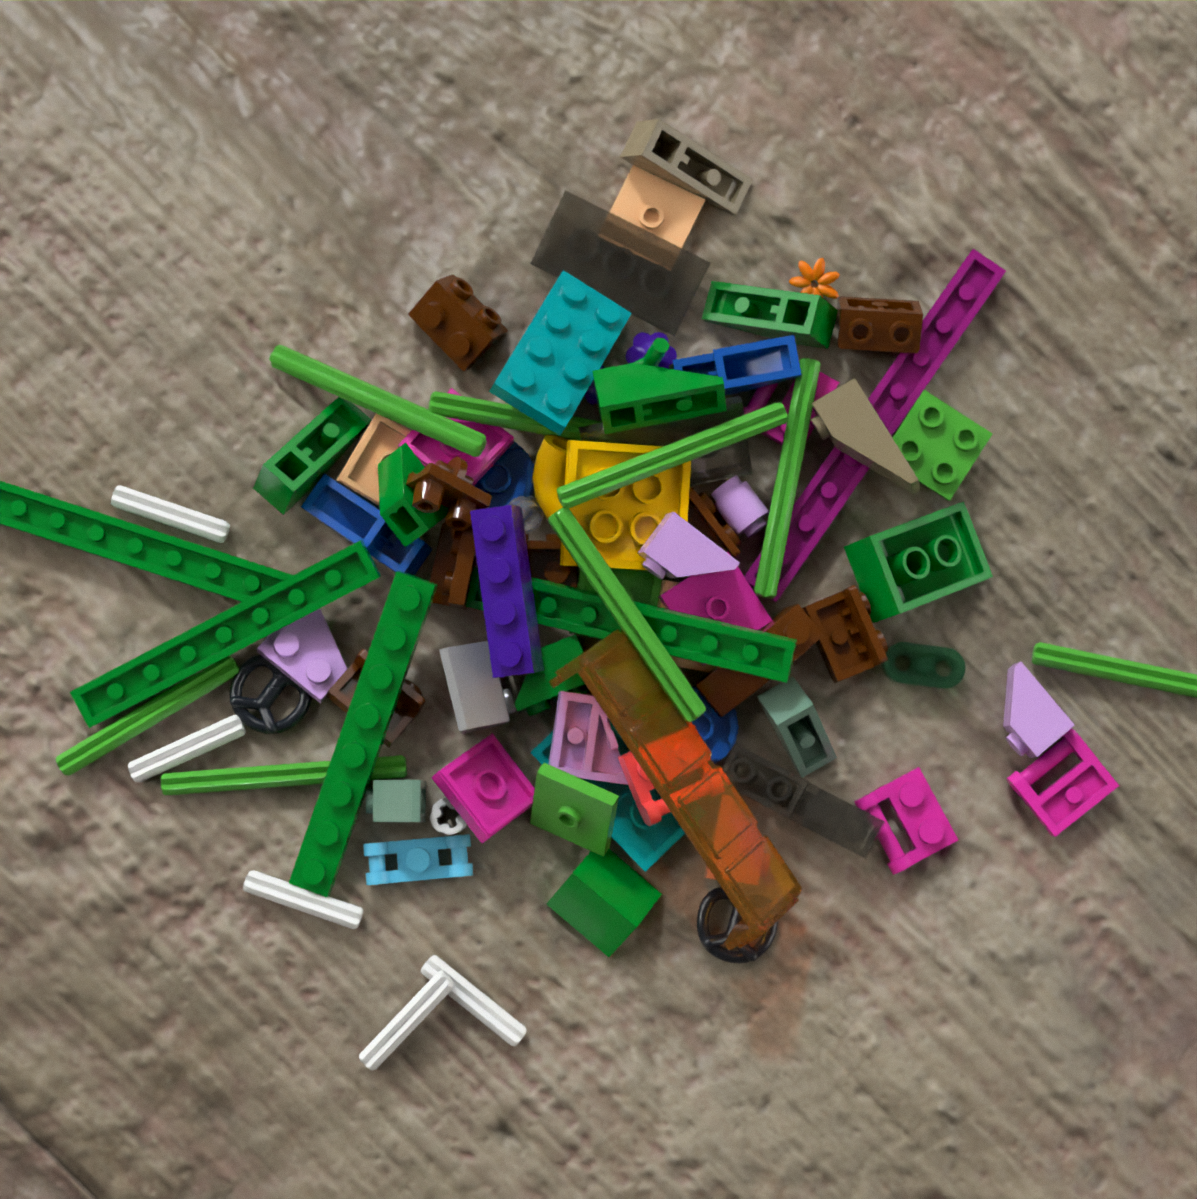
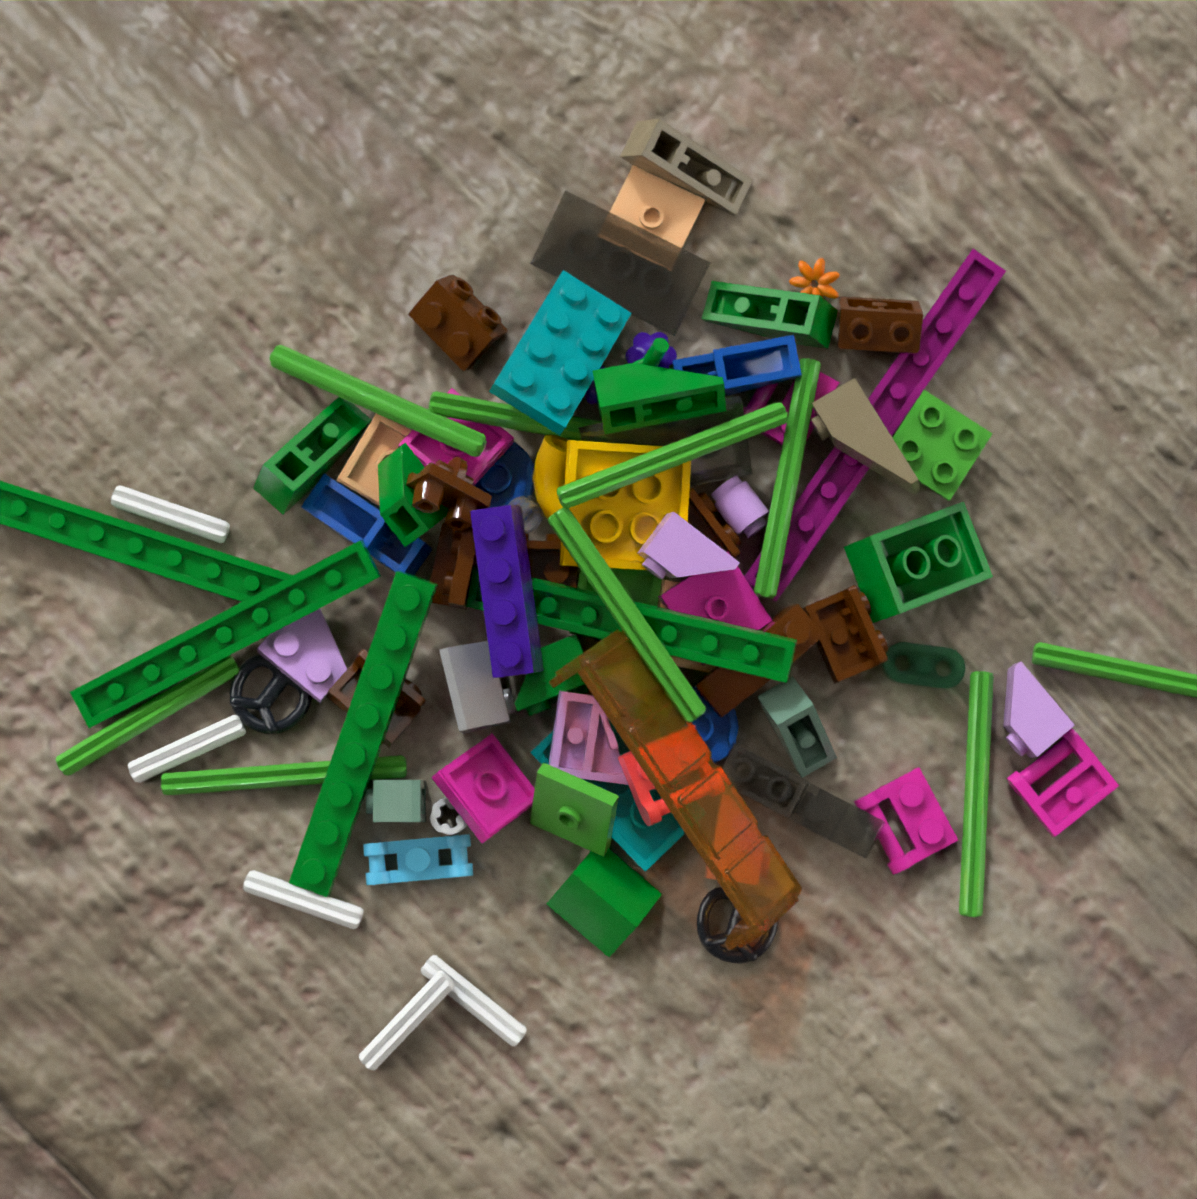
none -> bright green axle [959,671,994,917]

